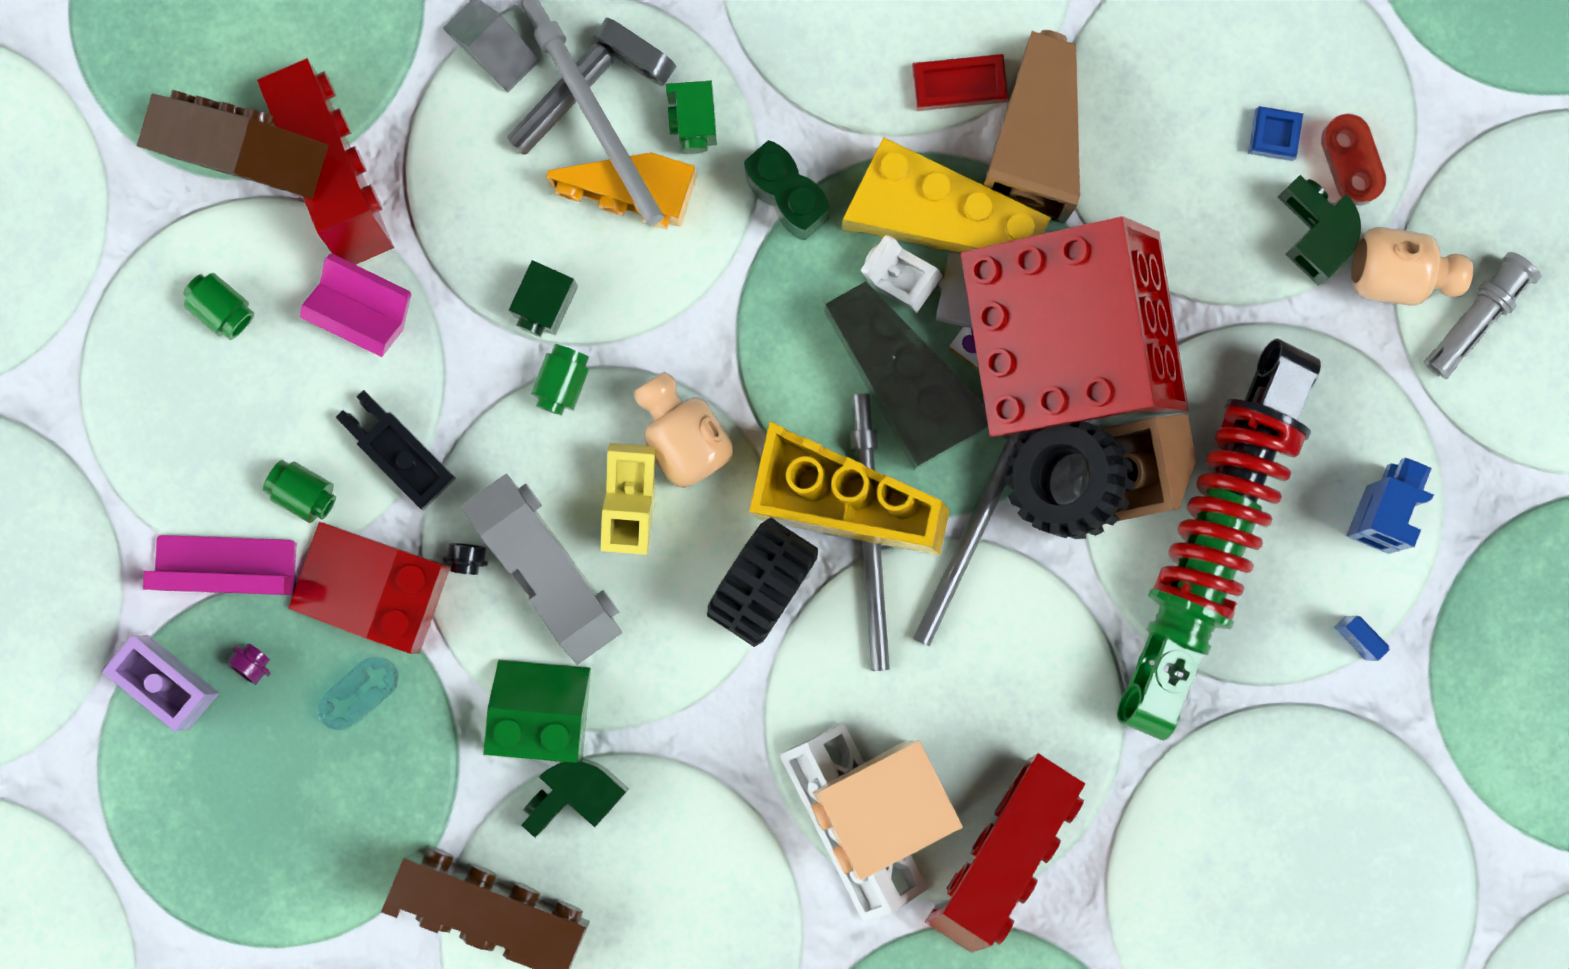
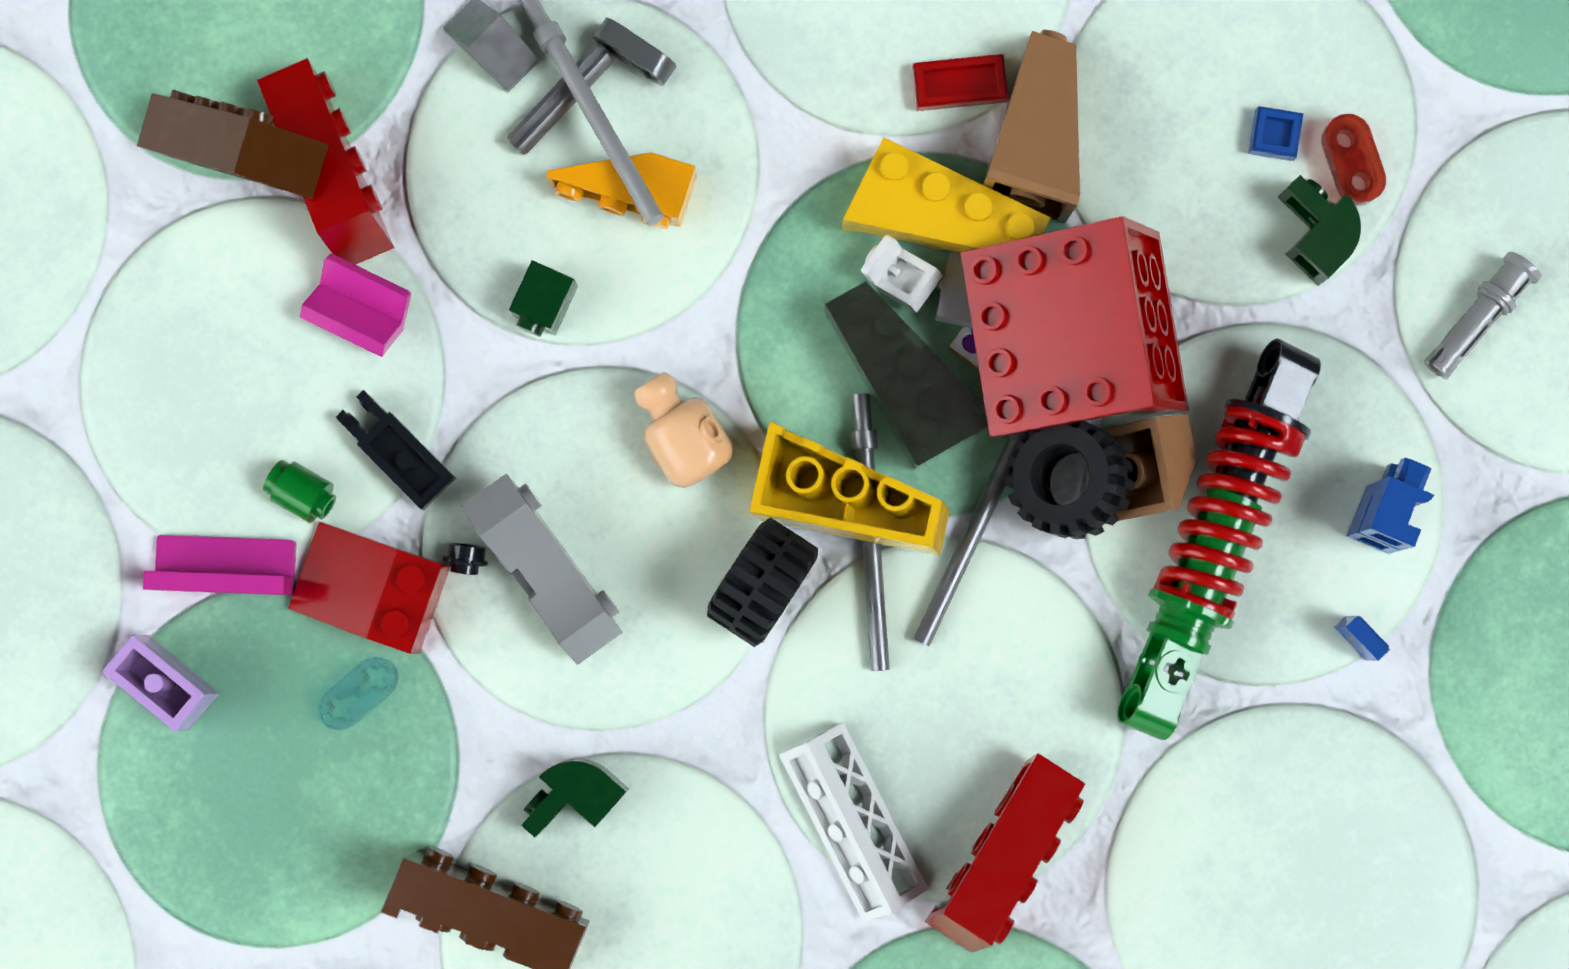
green brick [183,273,254,340] -> none
magenta plate [226,643,271,685] -> none
green slope [483,660,591,763] -> none
green brick [531,344,589,416] -> none
light yellow brick [601,443,656,555] -> none
green brick [666,80,717,154] -> none
dark green brick [744,140,830,240] -> none
light nougat slope [810,740,963,881] -> none
light nougat piece [1351,227,1473,306] -> none

